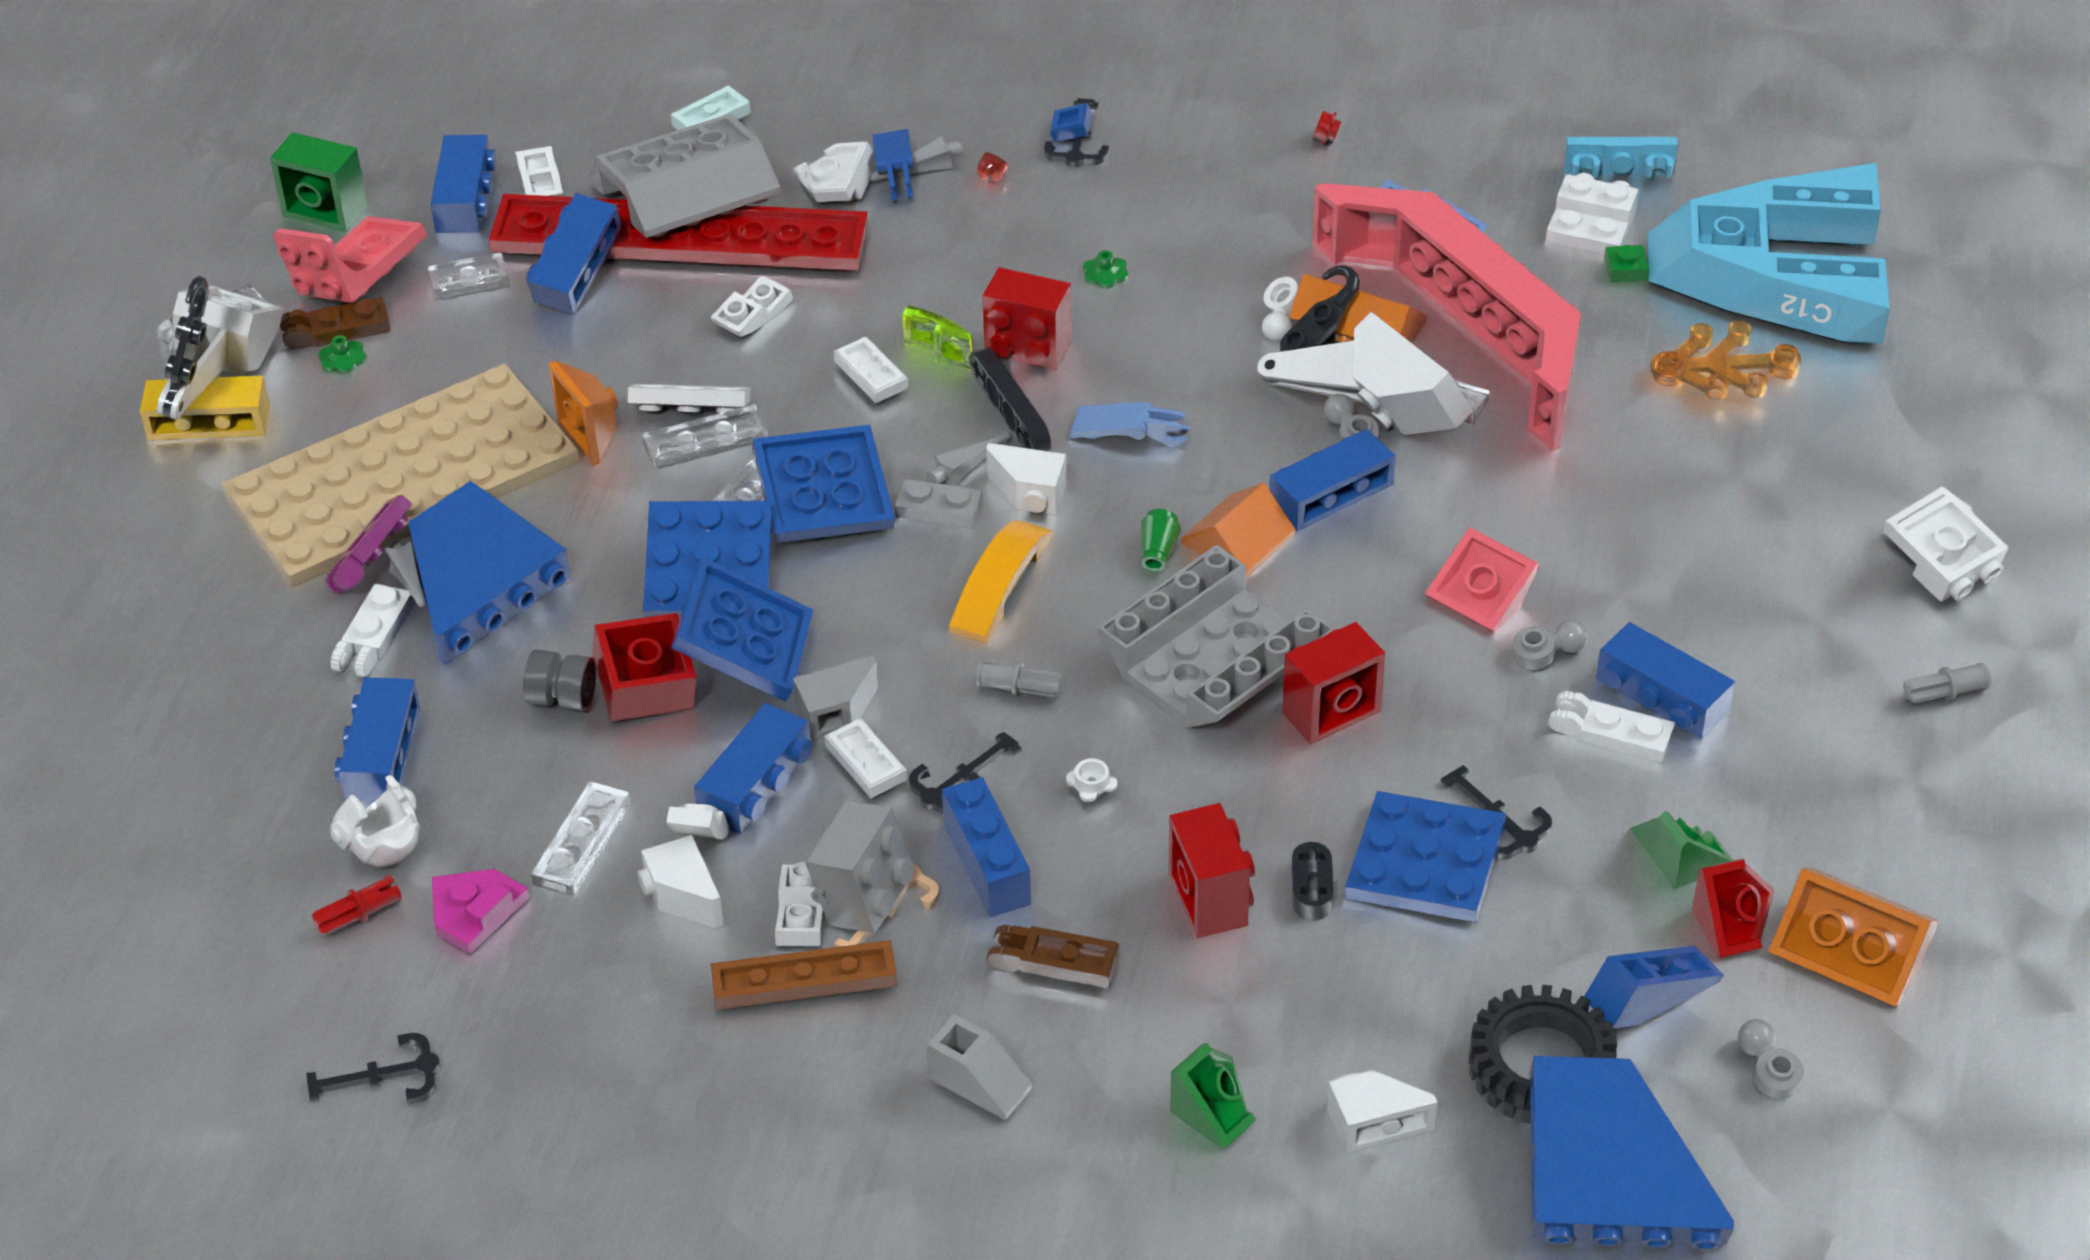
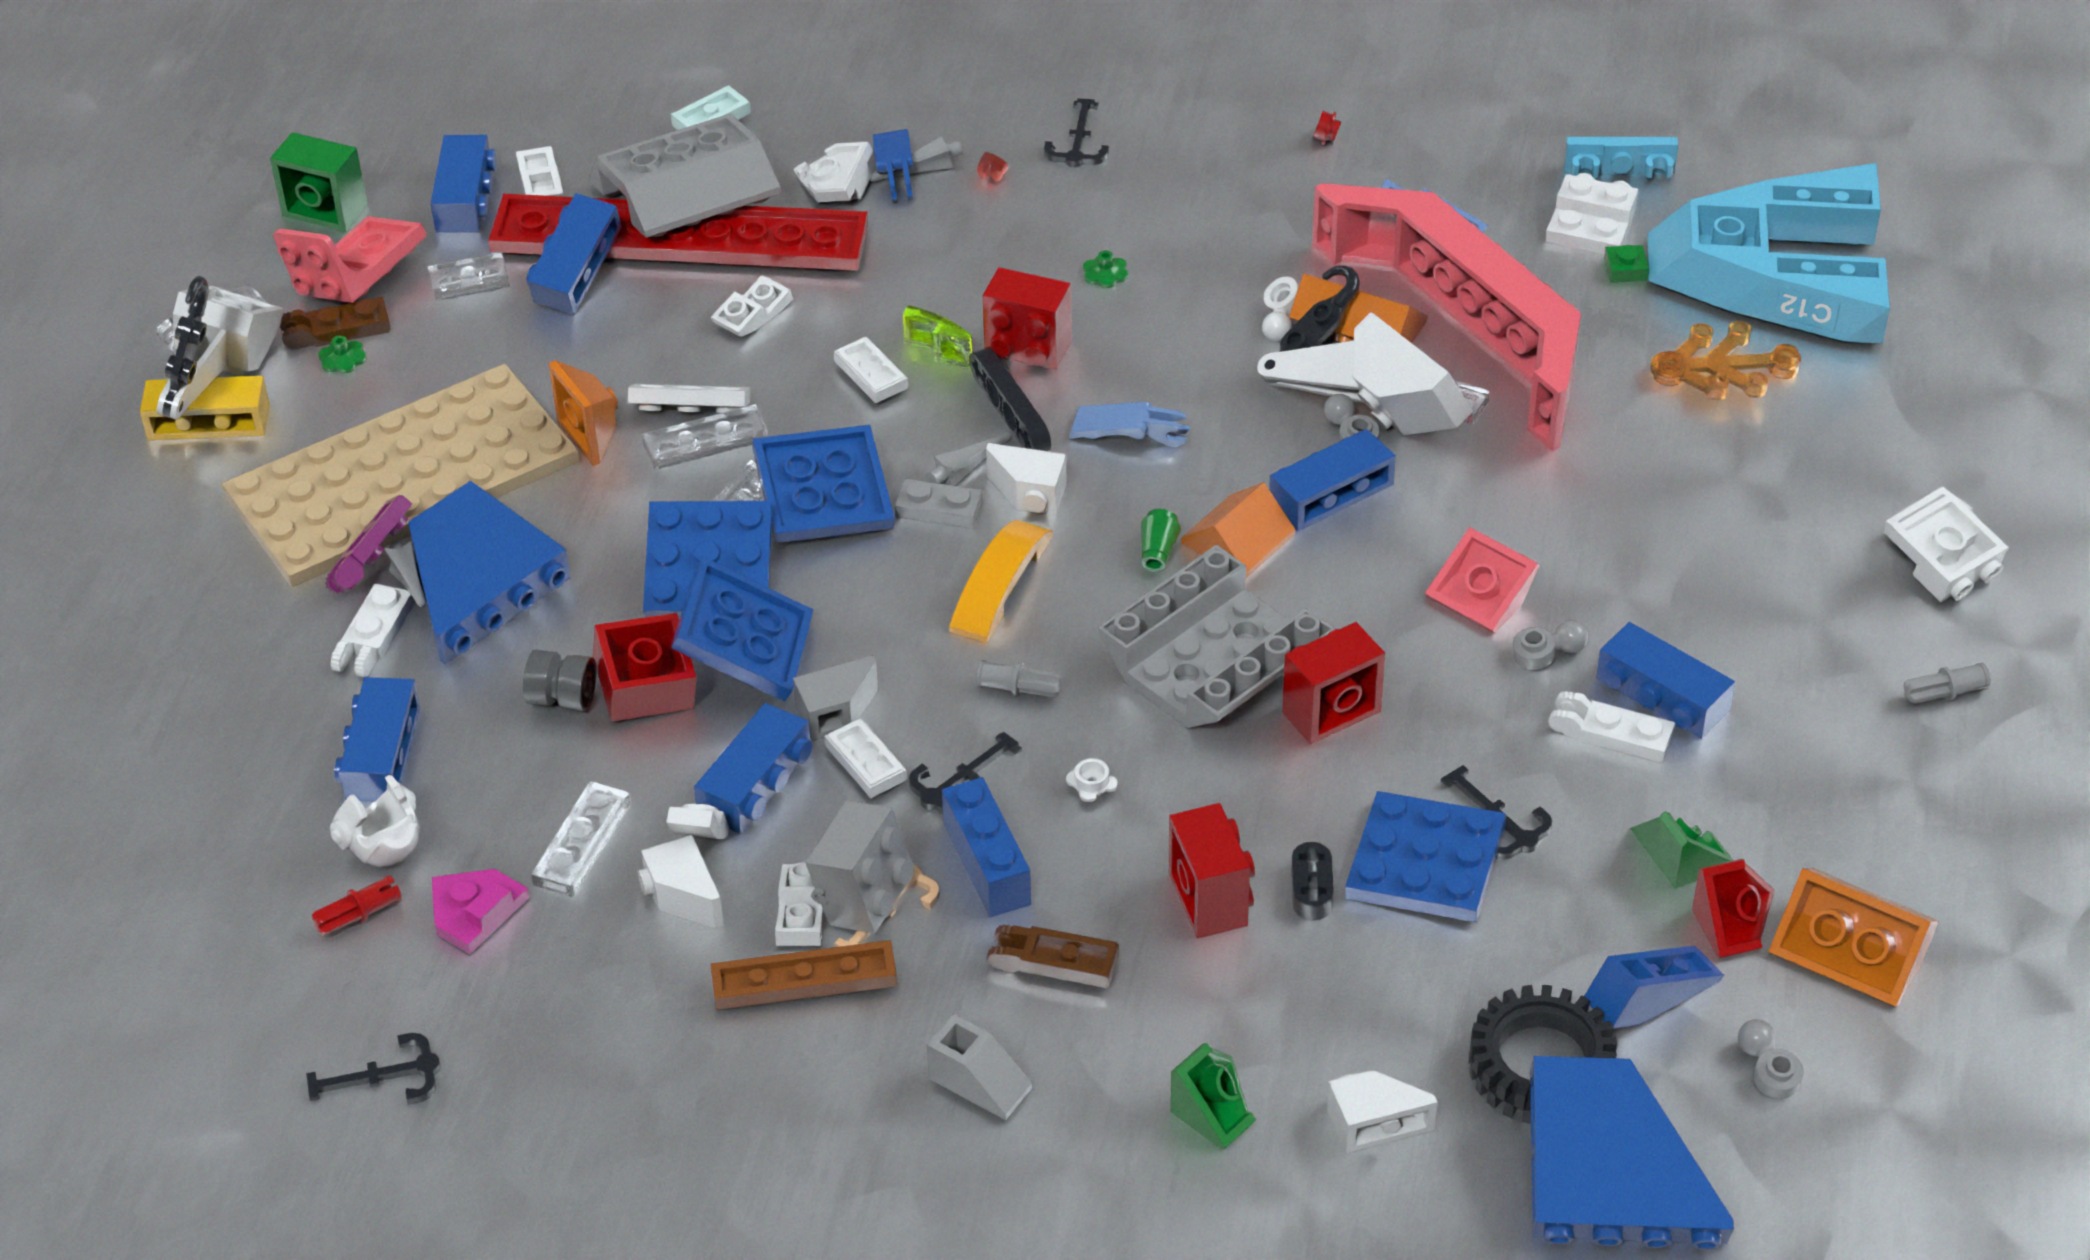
blue tile [1050,103,1092,143] -> none

